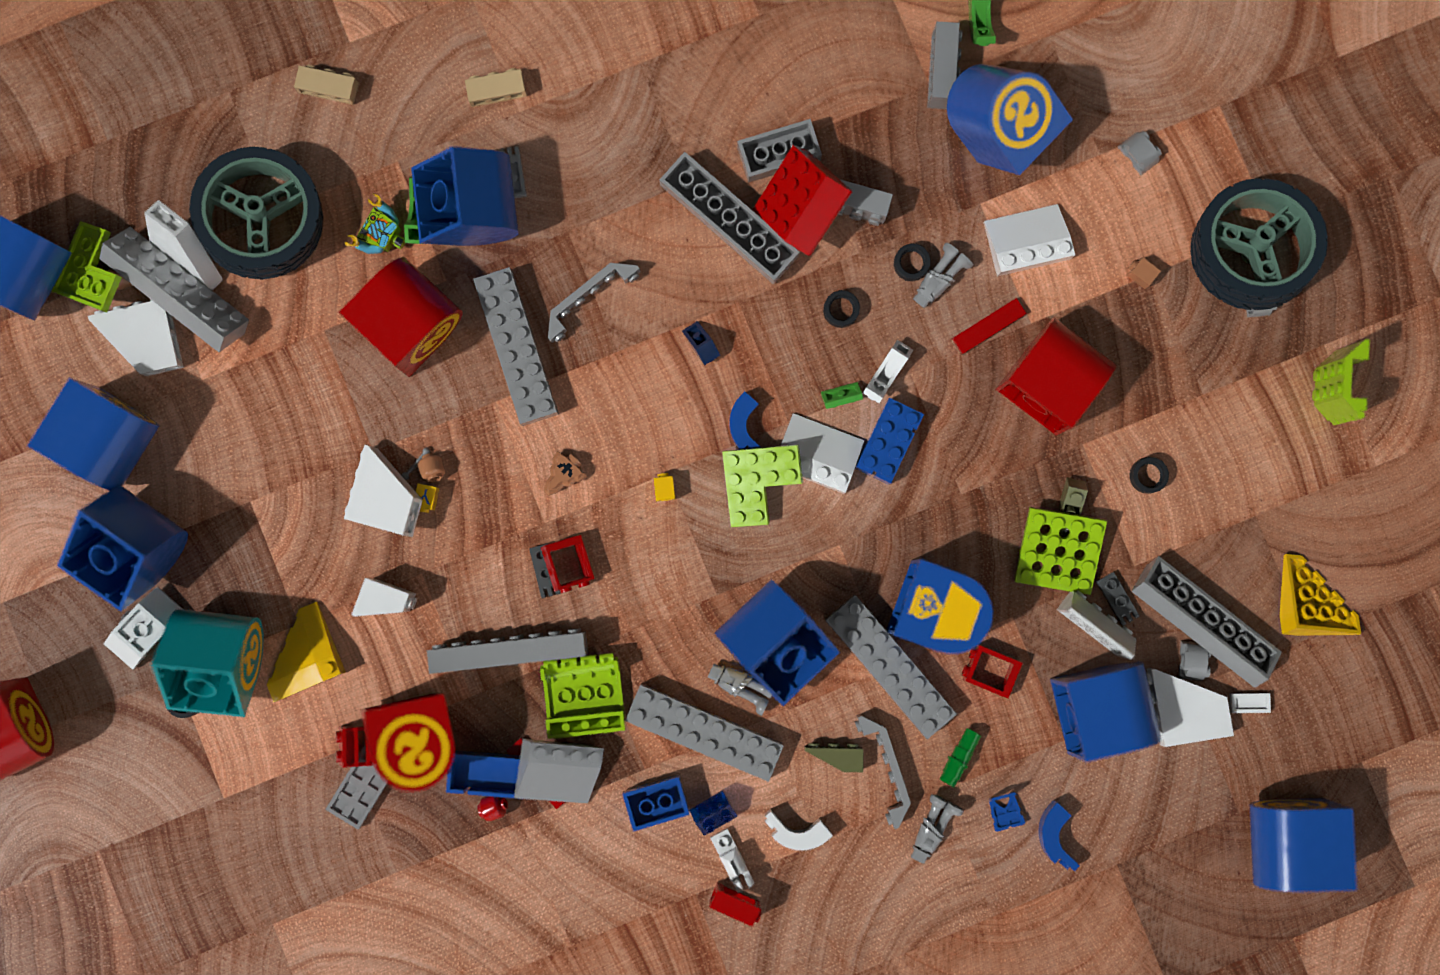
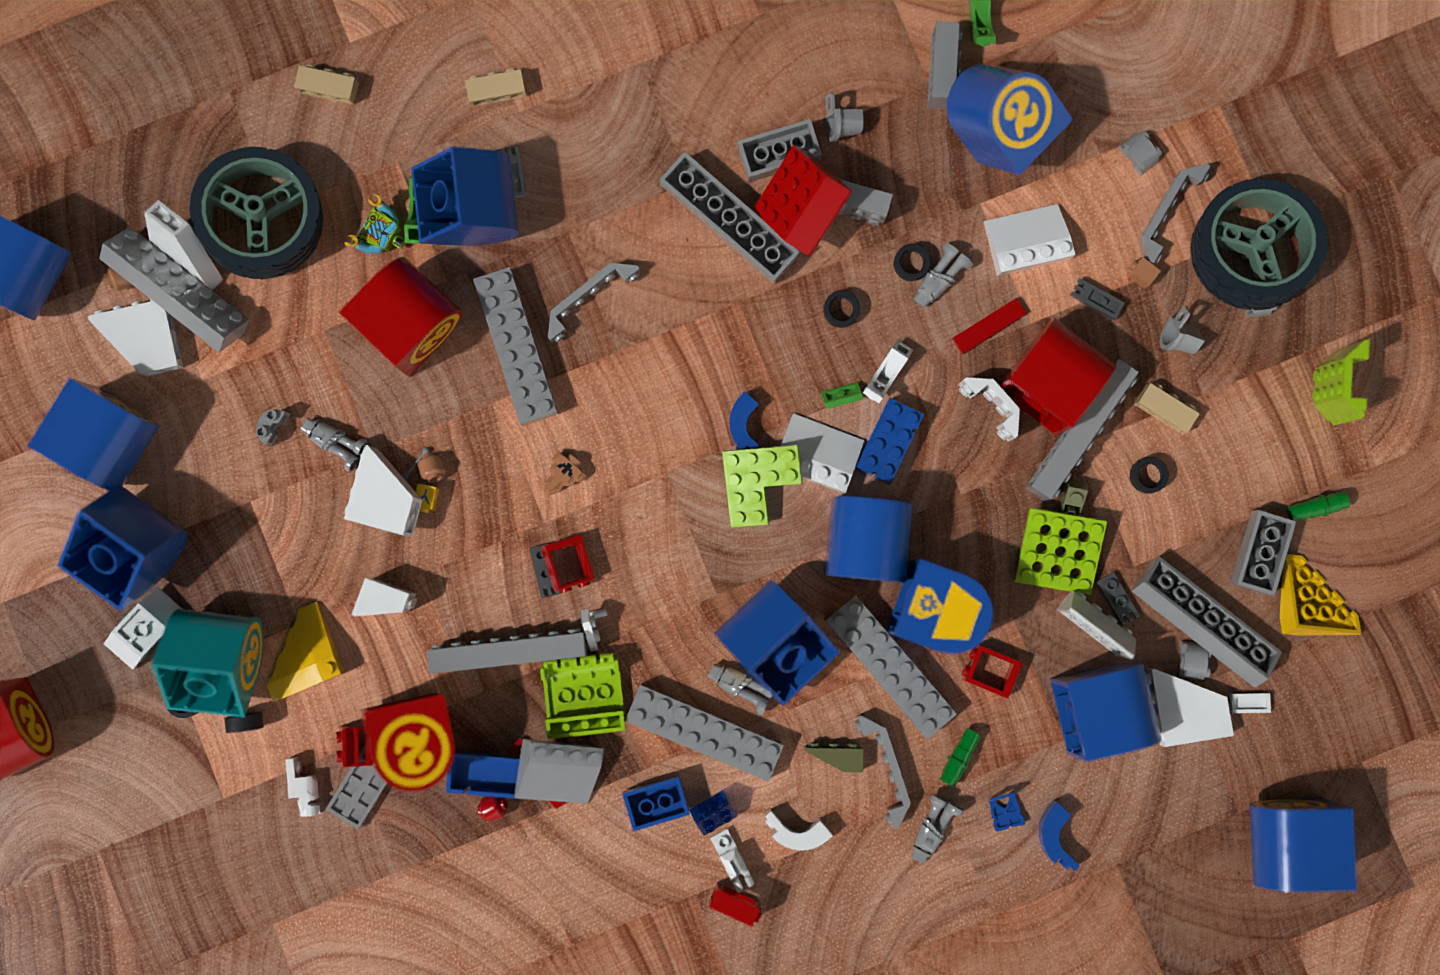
lime plate [52,221,122,313] -> none
yellow brick [653,473,676,502] -> none
dark blue slope [682,321,720,366] -> none
none -> black tyre [224,712,264,733]
none -> light grey cylinder [255,409,291,447]
none -> white plate [285,757,320,817]
none -> light grey piece [301,417,368,472]
none -> white plate [581,608,608,651]
none -> light grey container [824,92,863,142]
none -> blue brick [824,497,913,583]
none -> white slope [958,377,1020,441]
none -> light grey brick [1025,359,1138,501]
none -> dark grey hinge [1070,278,1125,320]
none -> tan brick [1134,383,1199,435]
none -> light grey slope [1139,164,1210,264]
none -> light grey container [1159,305,1205,354]
none -> light grey brick [1230,510,1296,596]
none -> green piece [1286,491,1350,522]

